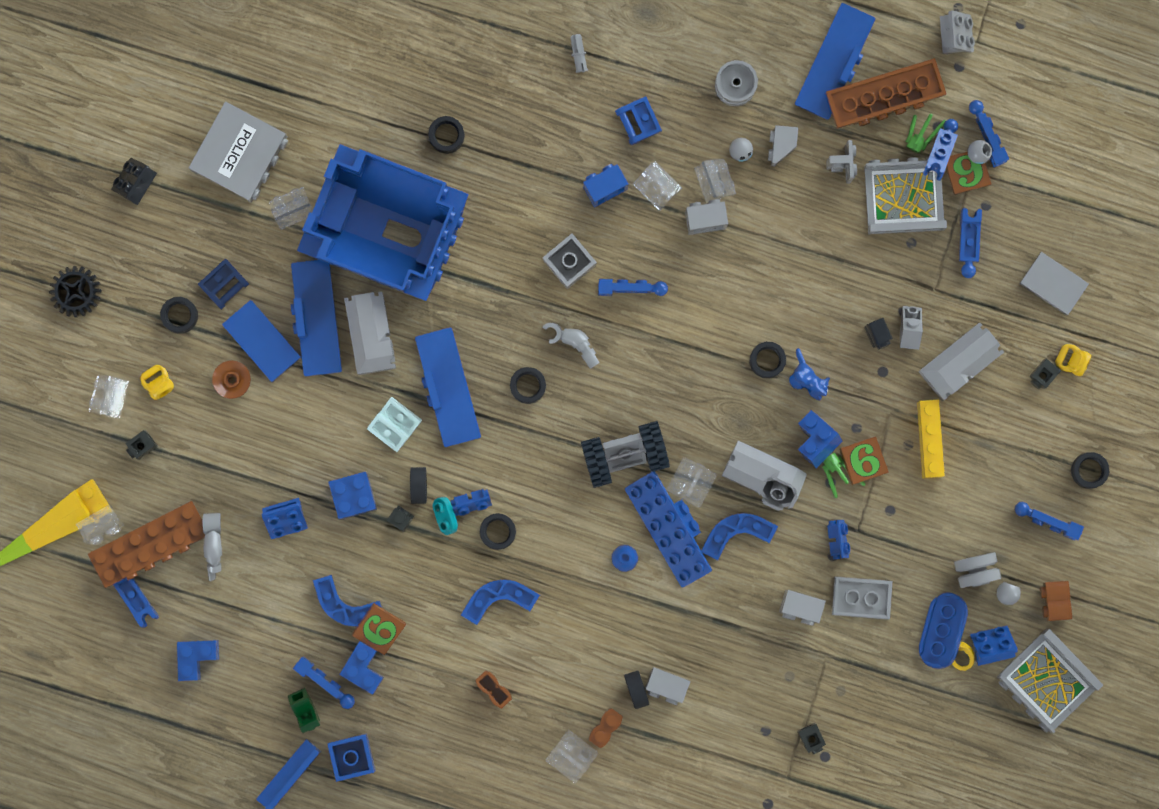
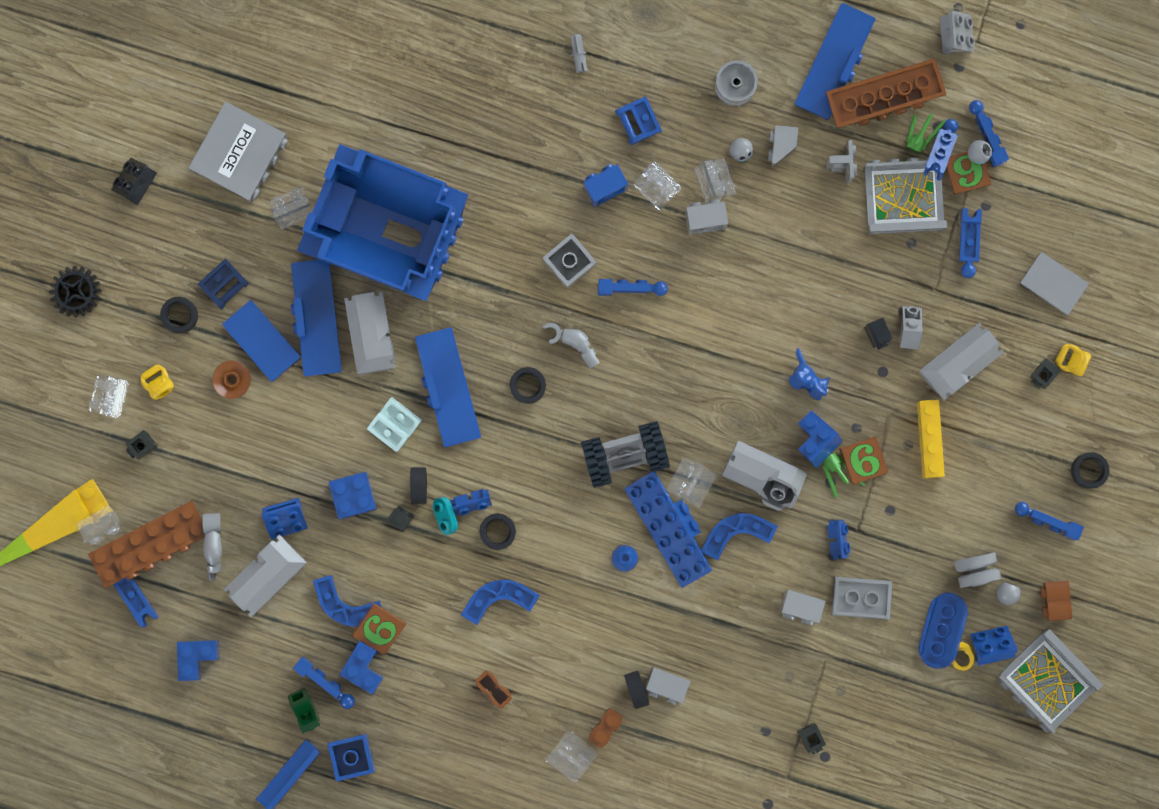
black tyre [428,116,465,154] -> none
black tyre [749,341,786,379] -> none
none -> light grey brick [224,535,307,617]

